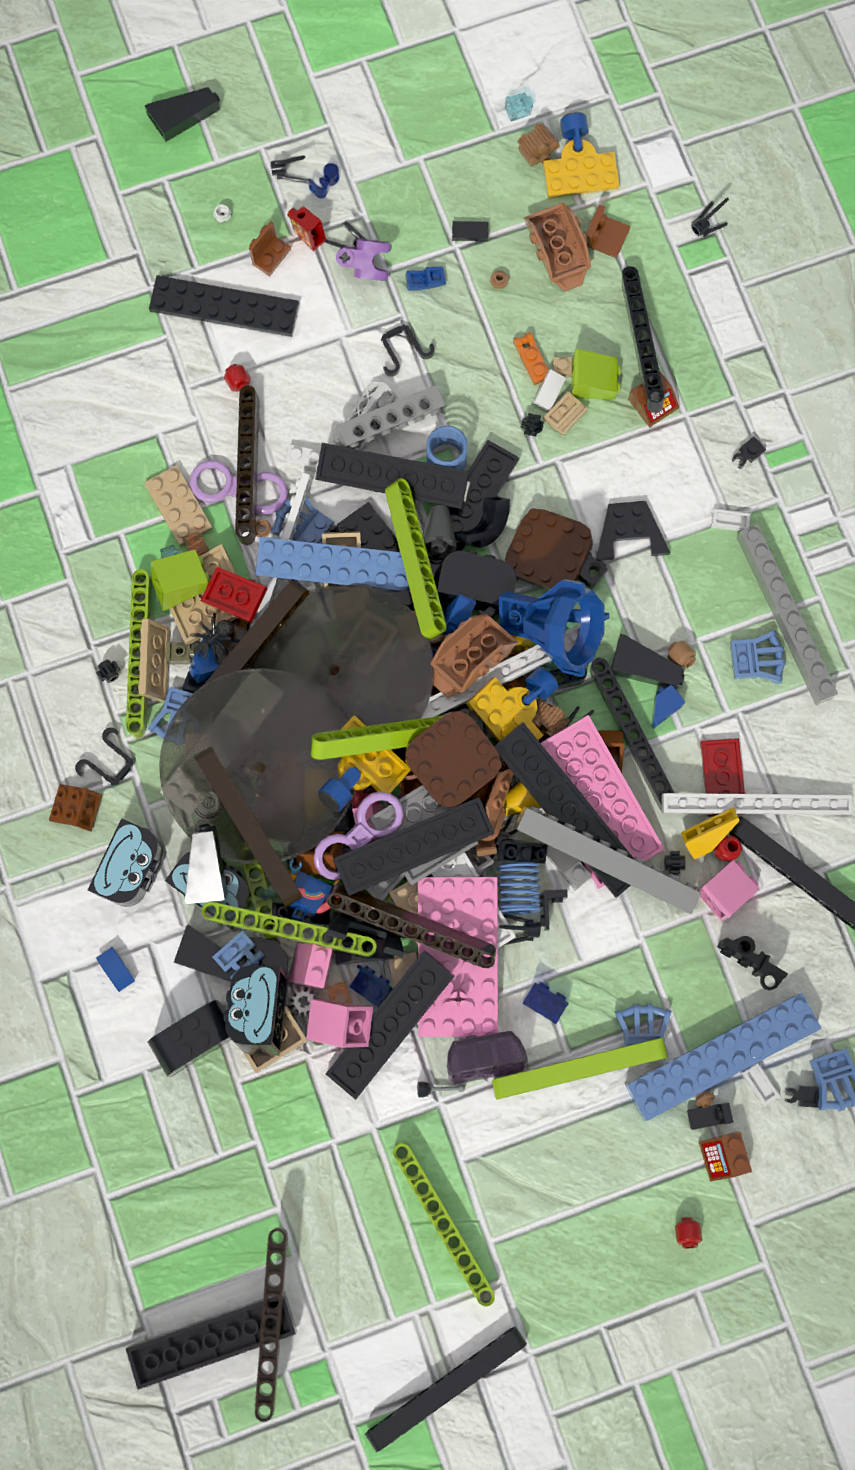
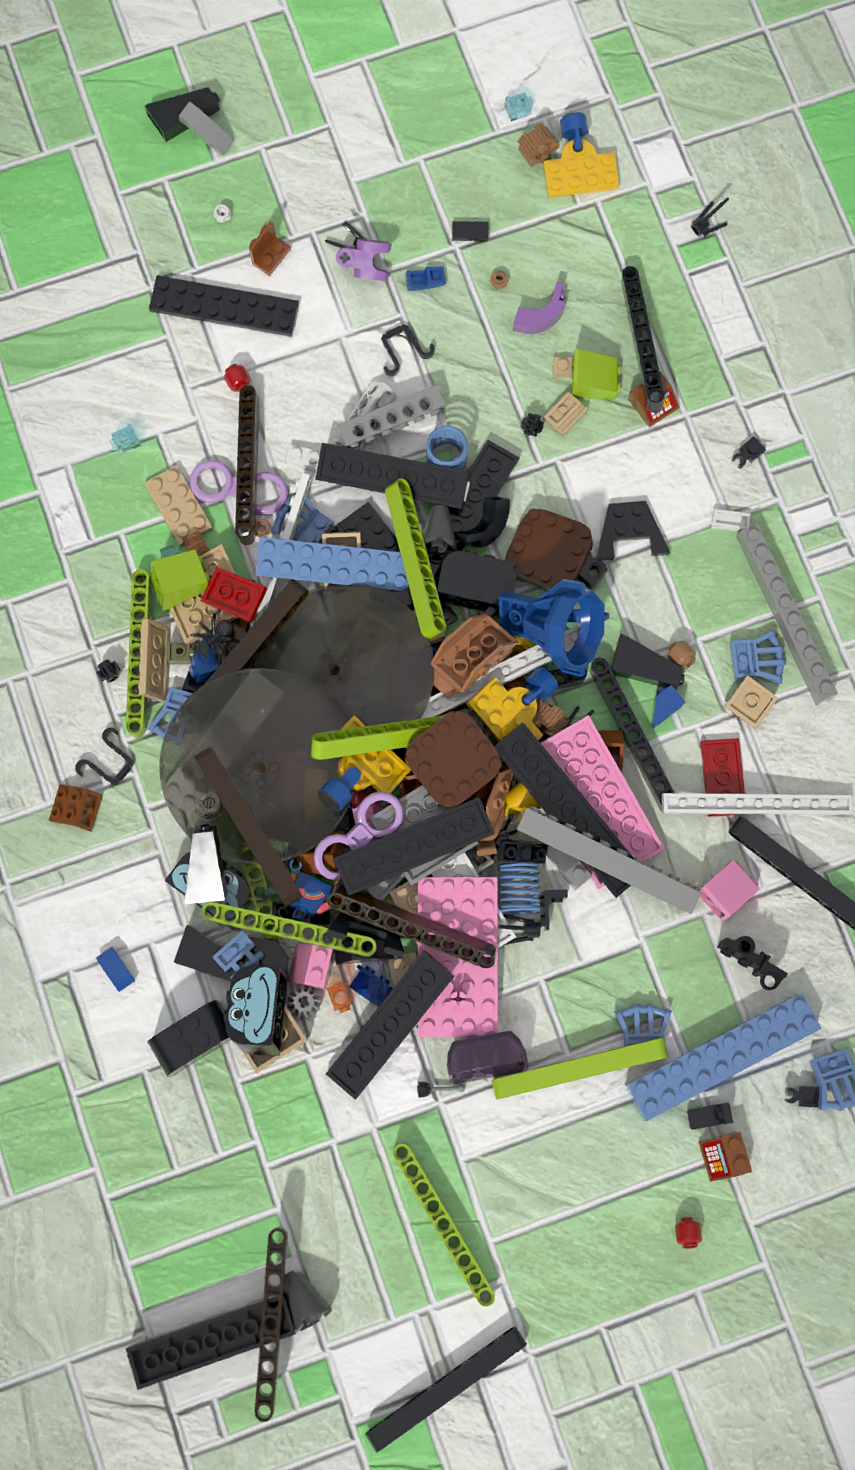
brick [88,818,163,907] -> none
black plant [271,155,314,184] -> none
red torso [287,207,326,251] -> none
bright pink slope [306,999,373,1048] -> none
clear blue leg [308,163,339,198] -> none
blue slope [442,593,476,636] -> none
orange plate [513,332,548,385] -> none
clear blue bracket [522,982,569,1024] -> none
nougat slope [523,202,591,291] -> none
white tile [533,369,566,411] -> none
dark orange bracket [585,204,630,258] -> none
black gear [664,851,686,875] -> none
yellow slope [681,807,740,860] -> none
medium nougat plate [695,1090,715,1108] -> none
red head [713,835,742,862] -> none
white tile [741,1063,780,1107] -> none
none -> clear light blue brick [110,423,141,455]
none -> light grey slope [179,101,233,156]
none -> dark grey cone [284,1270,332,1332]
none -> medium lavender arch [513,282,566,334]
none -> tan plate [724,675,778,729]

